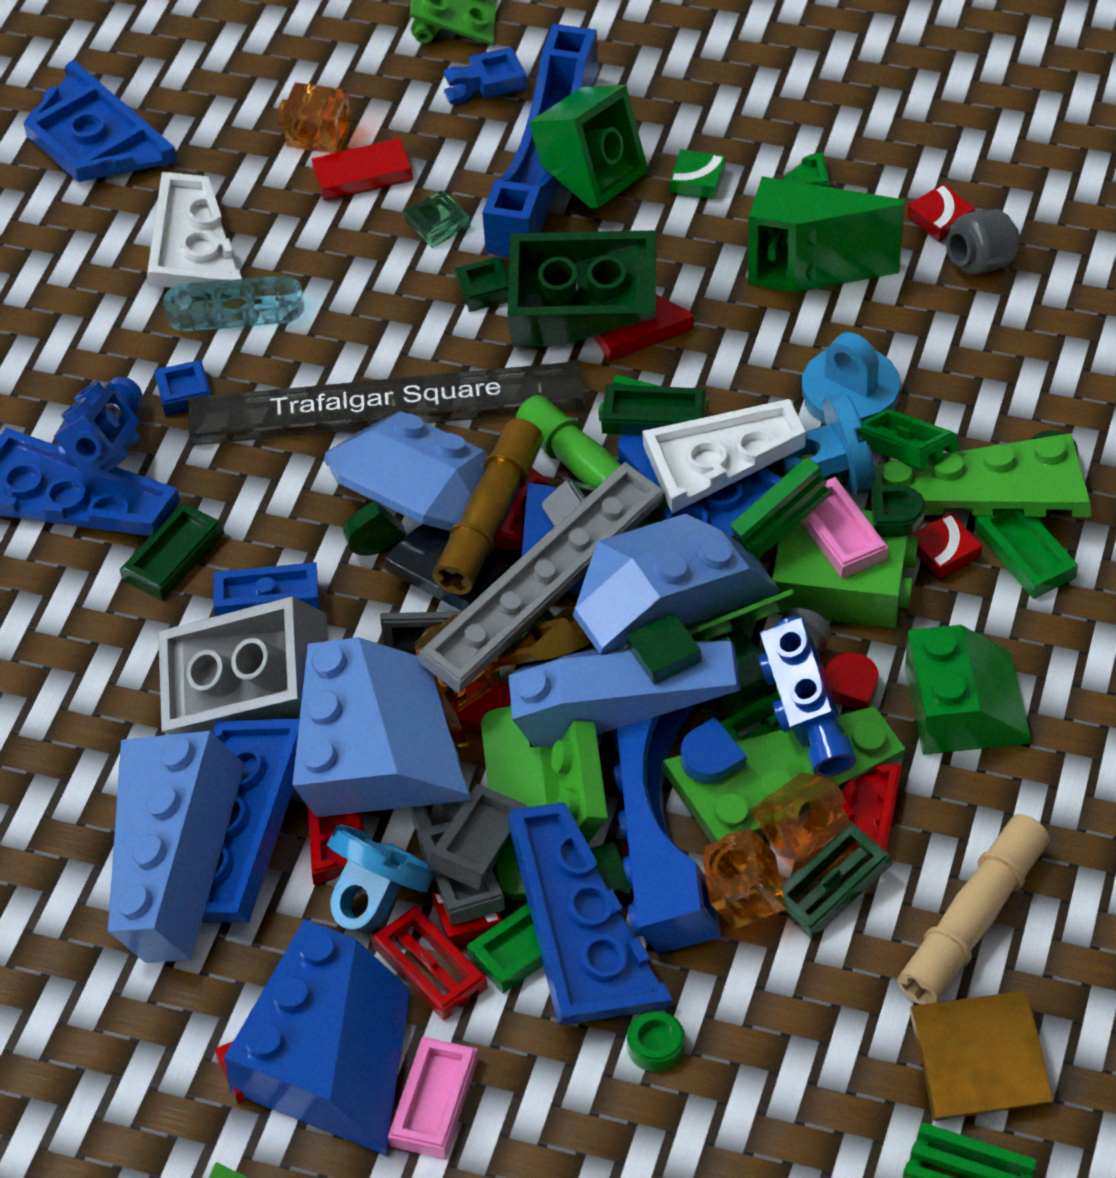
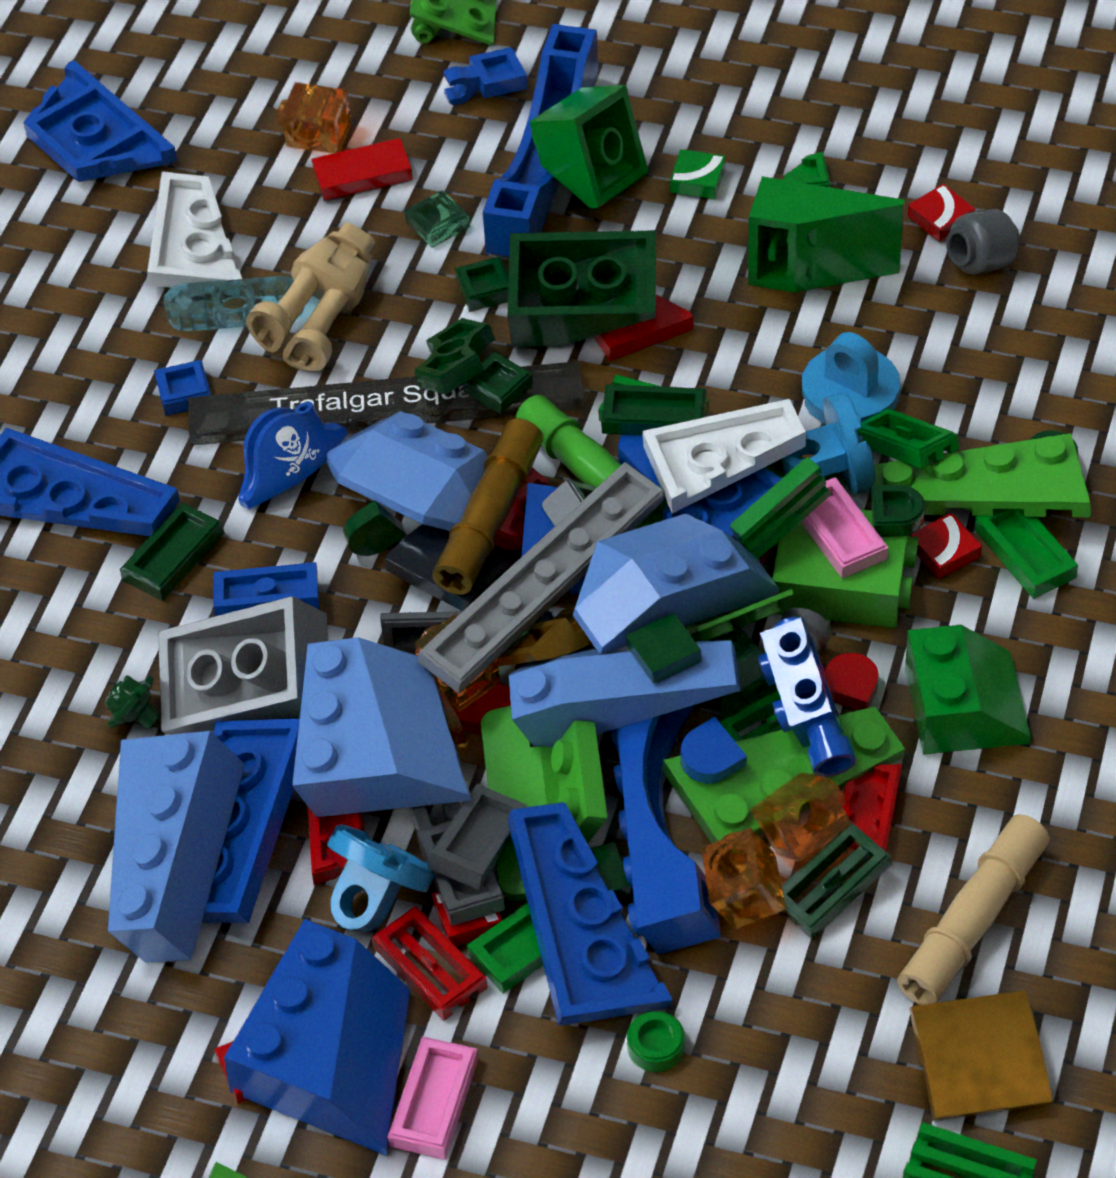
blue brick [53,377,143,477] -> none
none -> dark green plant [105,675,161,729]
none -> blue hat [238,402,348,510]
none -> tan piece [246,222,375,371]
none -> dark green tile [414,318,495,395]
none -> dark green tile [463,352,533,414]

